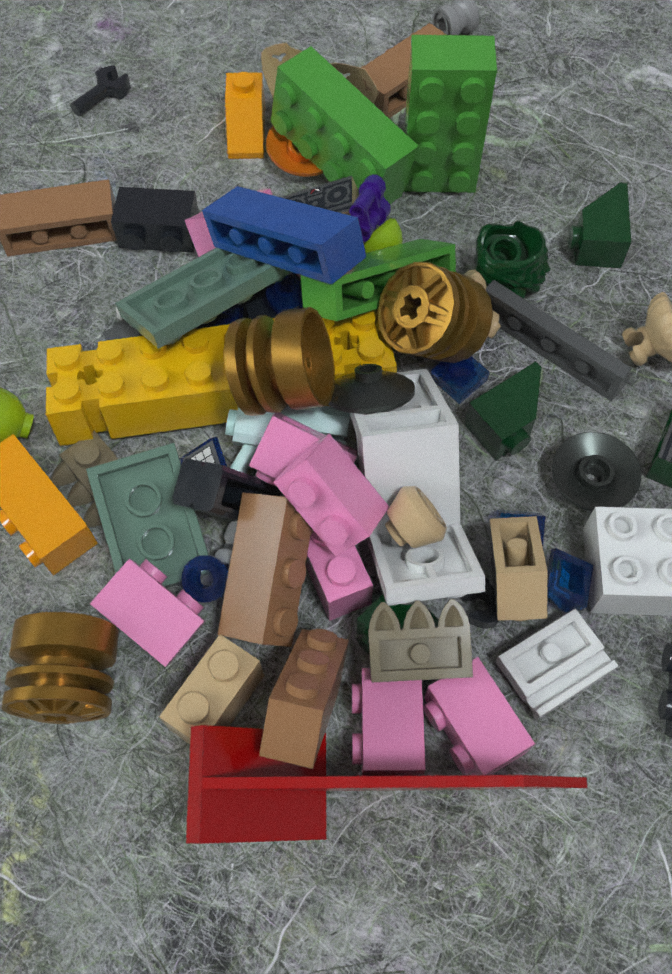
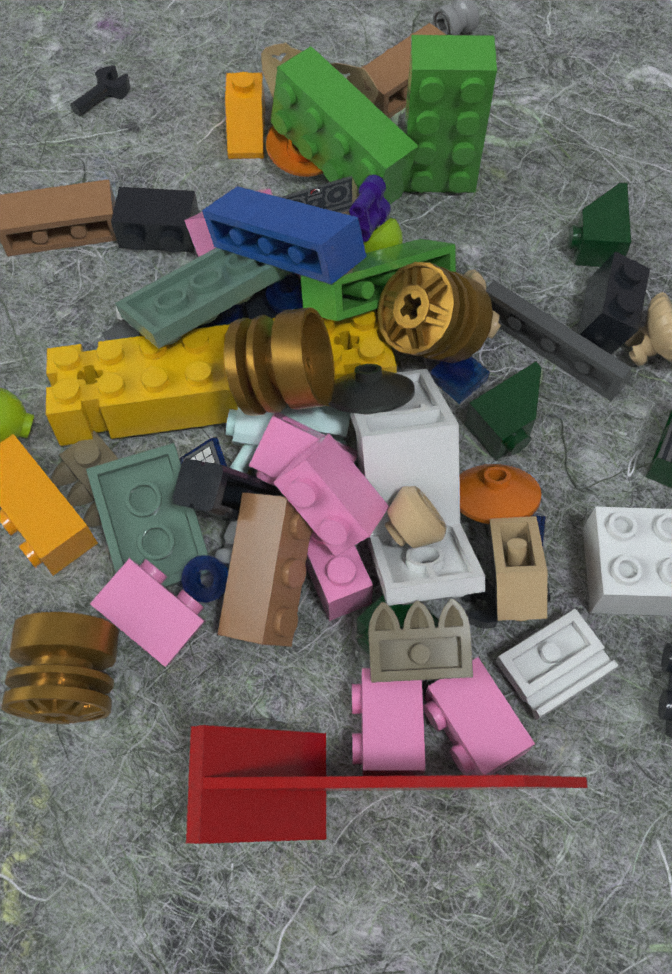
tan brick [159,634,264,744] -> none
medium nougat brick [259,629,349,769] -> none
dark green hair [474,220,551,299] -> none
clear blue slope [547,548,594,613] -> none
pearl dark grey dish [552,432,642,512] -> none
none -> orange dish [459,464,542,525]
none -> black brick [577,251,650,355]

